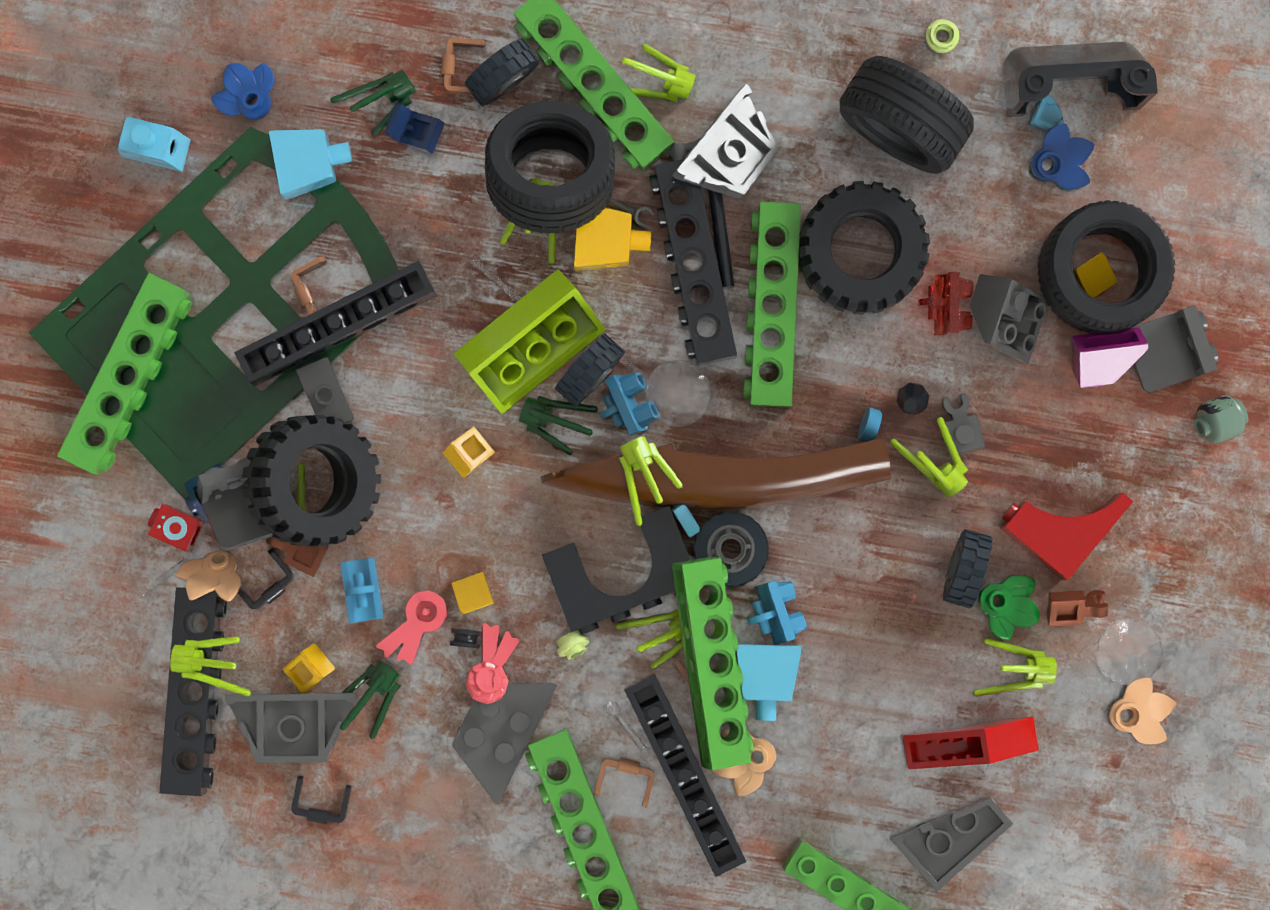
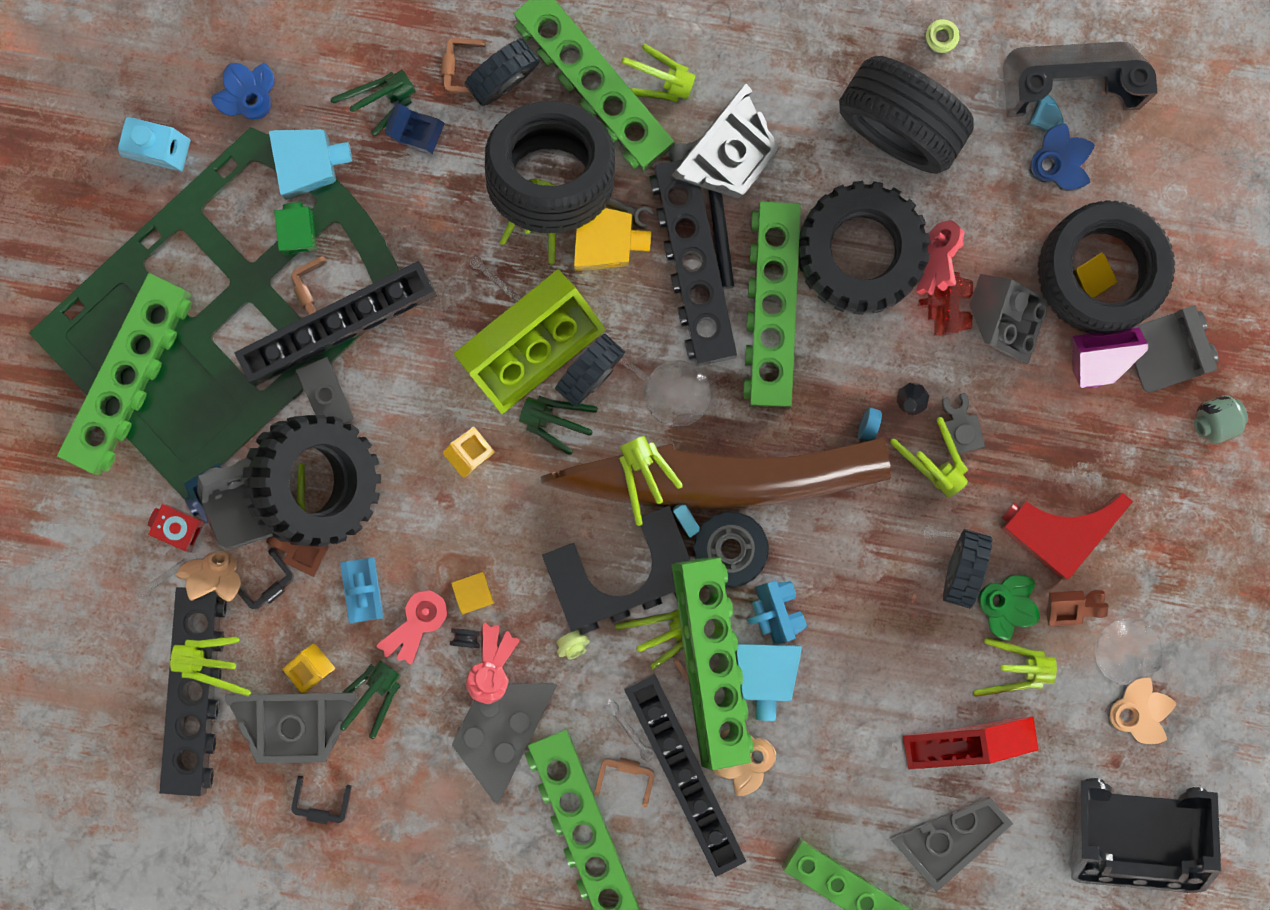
dark azure hips [599,373,660,435] -> none
none -> green brick [274,202,317,255]
none -> coral piece [916,220,965,295]
none -> black windscreen [1071,778,1221,893]

